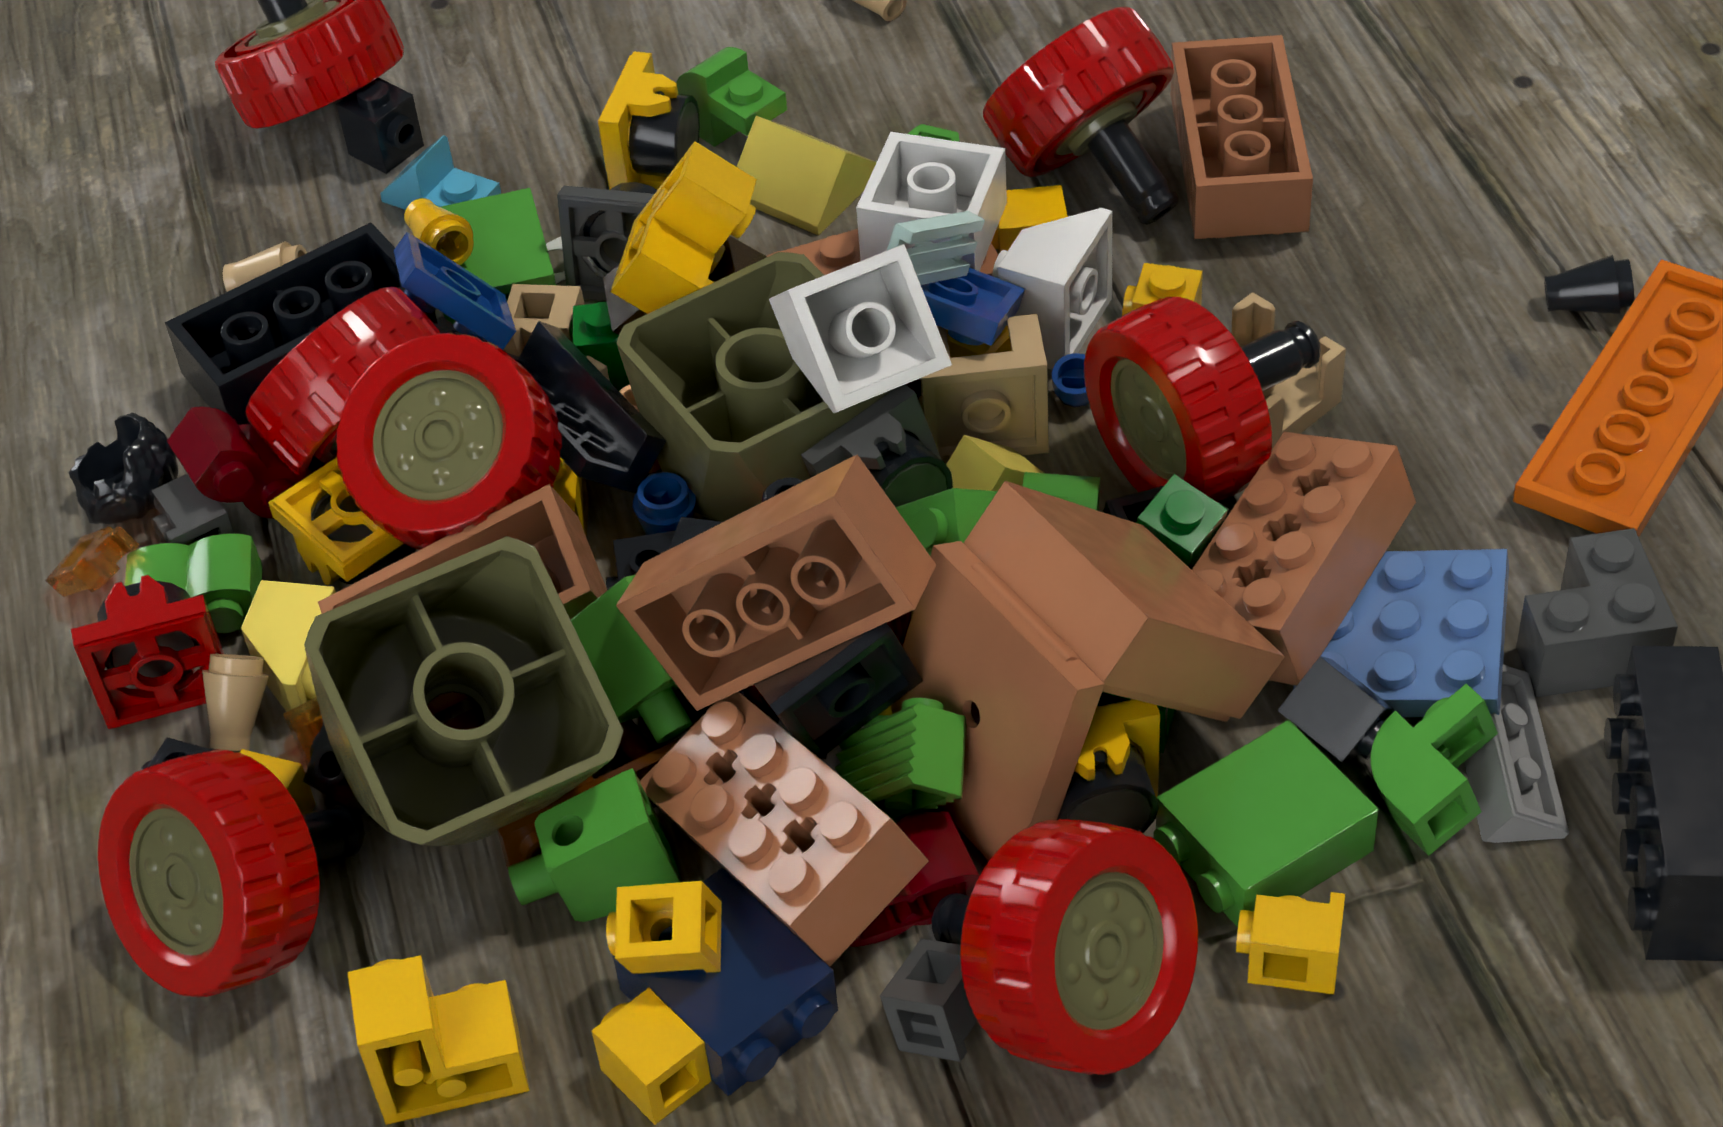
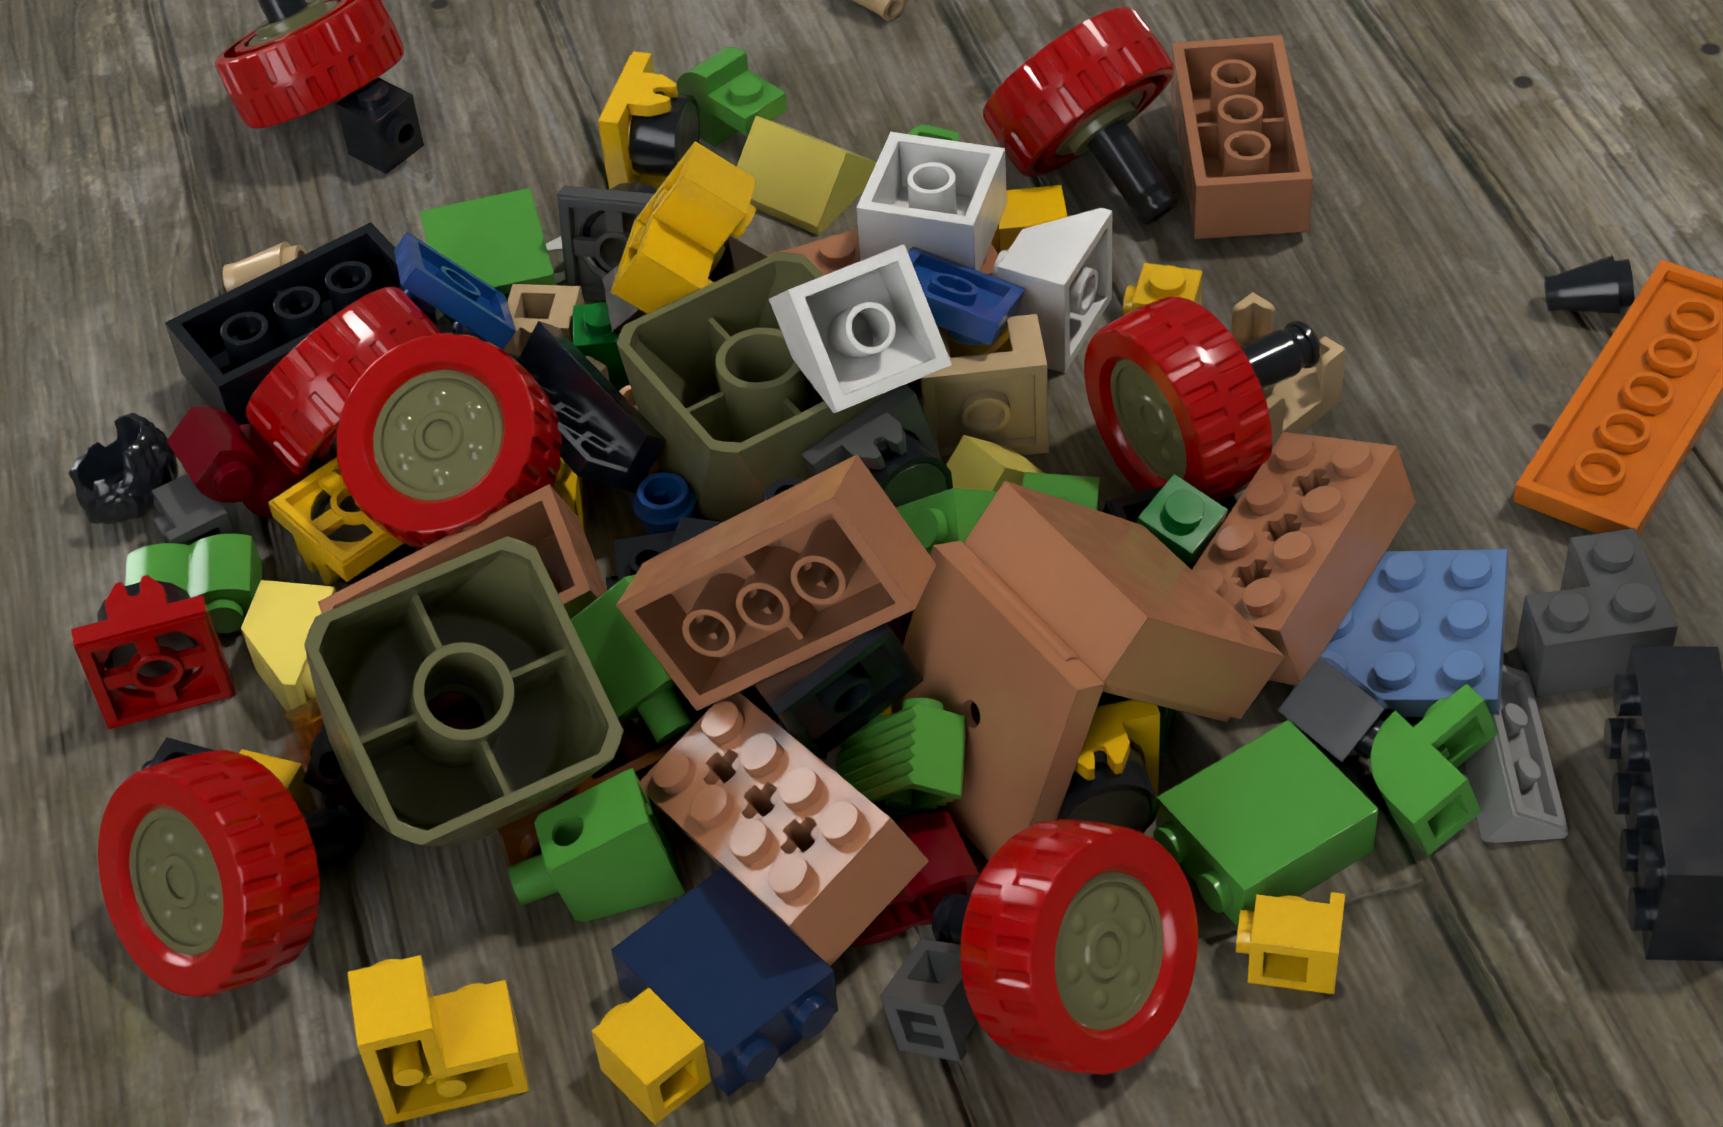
clear orange plate [45,526,140,597] -> none
tan cone [202,654,269,751] -> none
medium azure slope [380,135,501,210] -> none
yellow cone [404,198,474,265] -> none
yellow brick [606,881,722,974] -> none
light aqua tile [887,211,985,285] -> none
blue hinge [1052,353,1089,407] -> none

